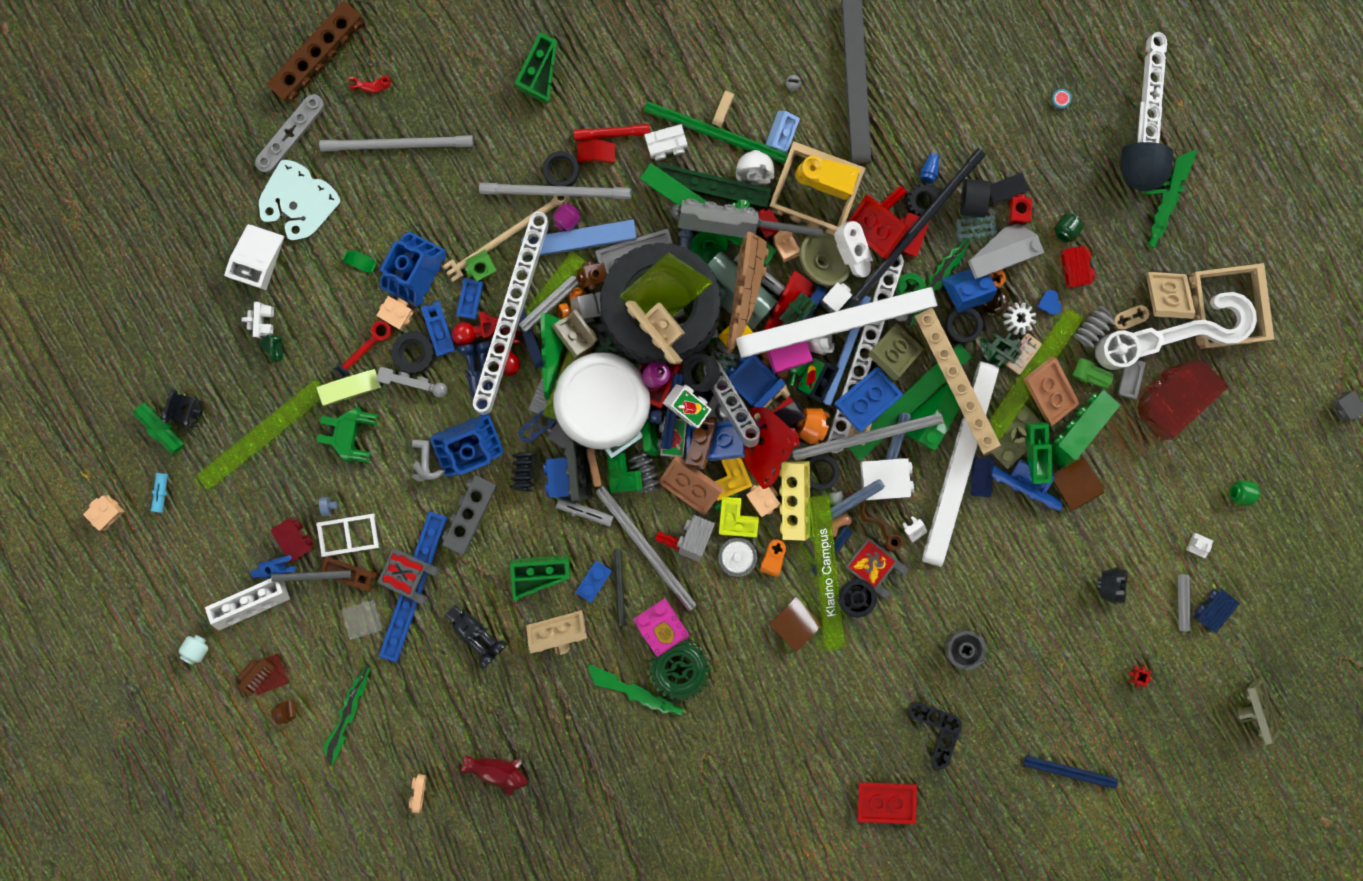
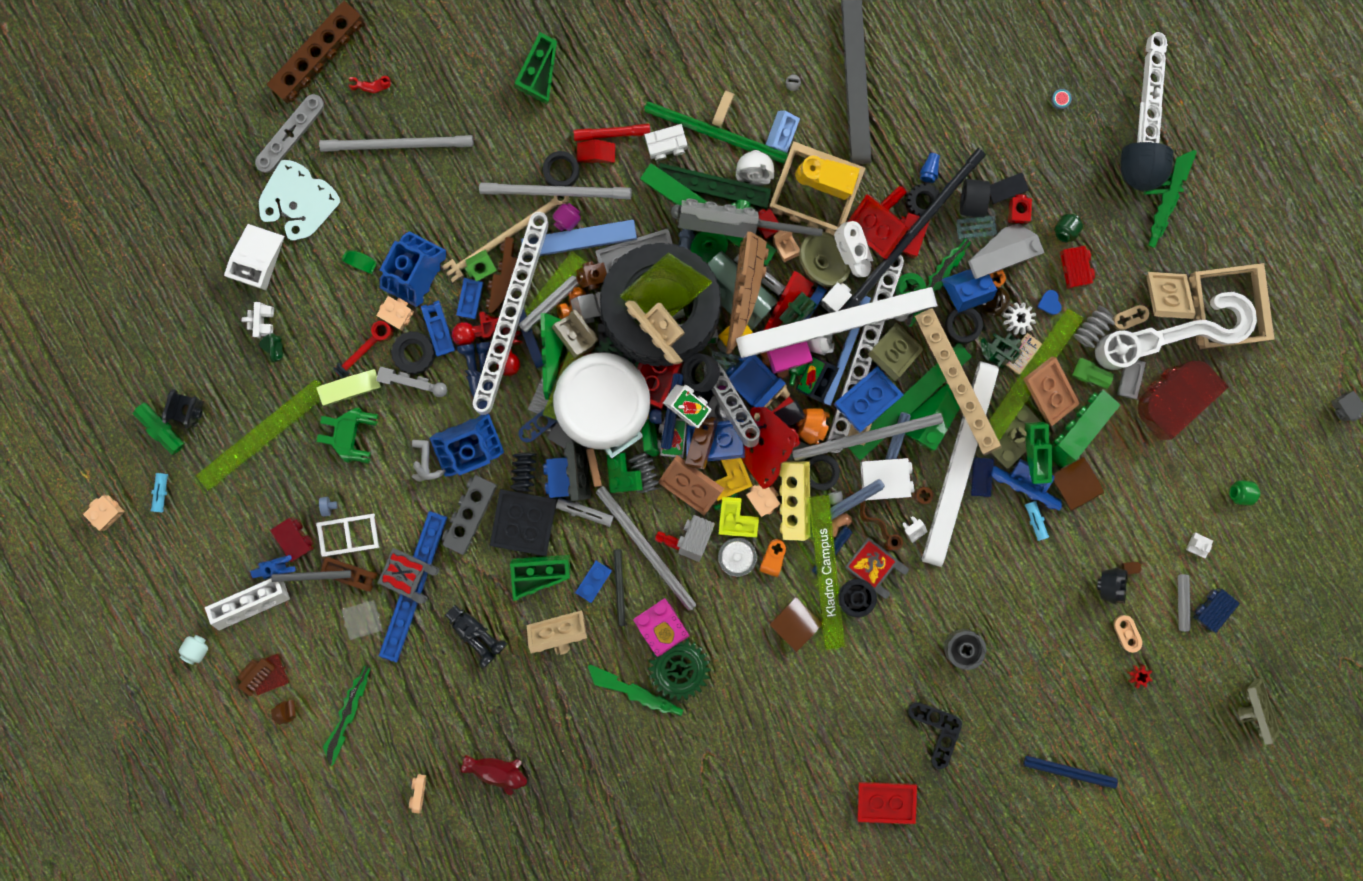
magenta head [642,361,670,389] -> none
none -> reddish brown slope [486,237,518,315]
none -> black plate [490,489,557,556]
none -> reddish brown bush [914,487,933,504]
none -> medium azure pin [1025,501,1049,541]
none -> light nougat plate [1113,615,1142,653]
none -> reddish brown piece [1122,562,1142,574]

